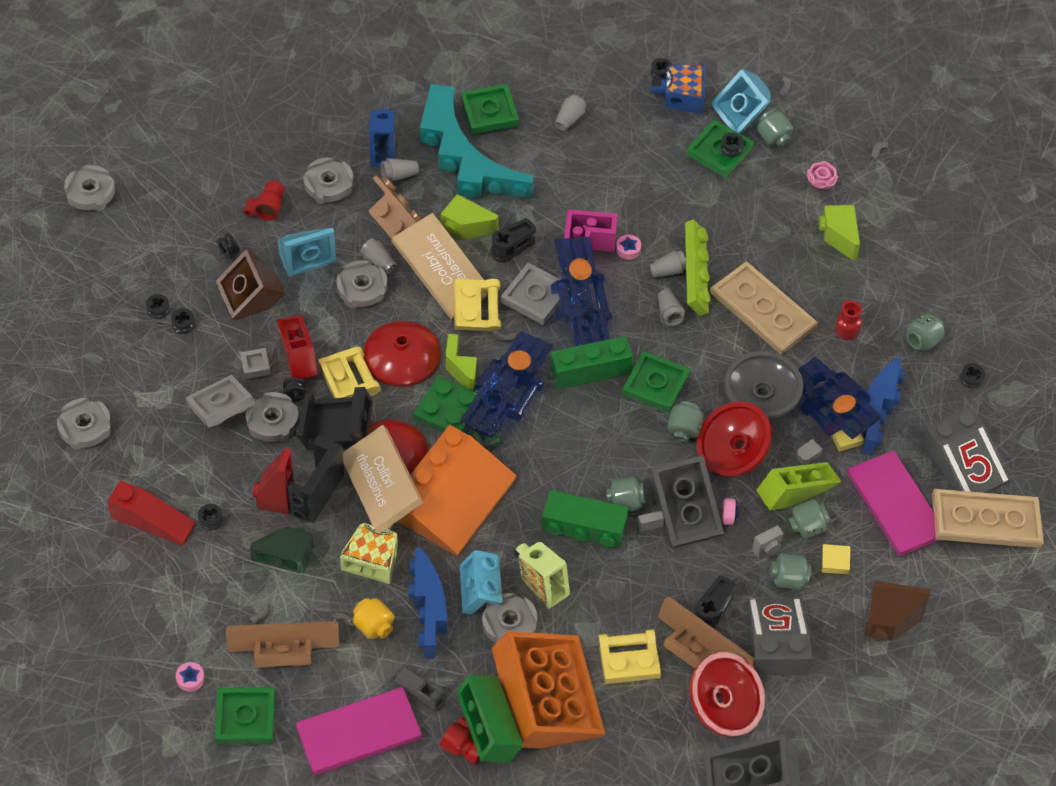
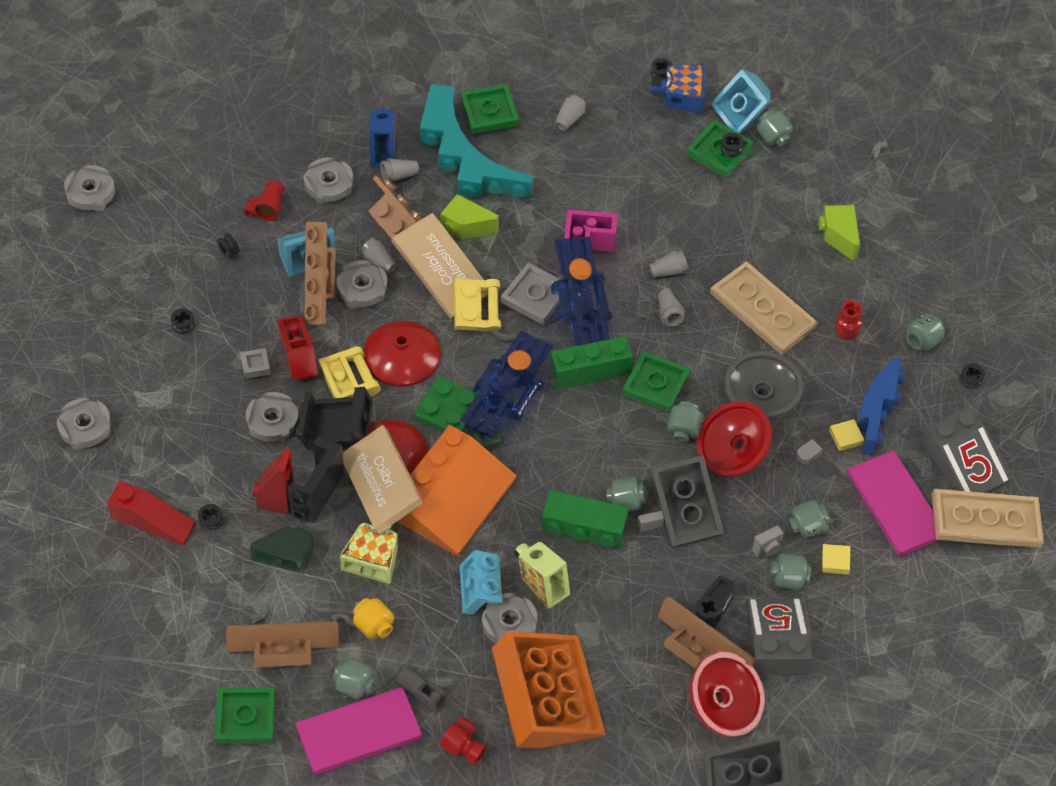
black bush [146,294,170,319] -> none
bright pink tile [176,662,205,692] -> none
light grey plate [186,375,255,428] -> none
reddish brown slope [215,249,286,320] -> none
black bush [282,377,306,401] -> none
blue slope [409,548,447,659] -> none
lime slope [446,334,477,392] -> none
green brick [456,675,523,763] -> none
black piece [491,218,536,262] -> none
light yellow plate [598,629,661,684] -> none
bright pink tile [616,235,641,260] -> none
lime plate [685,219,710,316] -> none
bright pink tile [721,498,740,526] -> none
lime slope [756,462,842,510] -> none
clear blue piece [798,357,882,439] -> none
bright pink plate [807,161,838,190] -> none
reddish brown slope [865,581,930,641] -> none
none -> medium nougat bracket [304,222,335,325]
none -> sand green head [332,658,377,700]

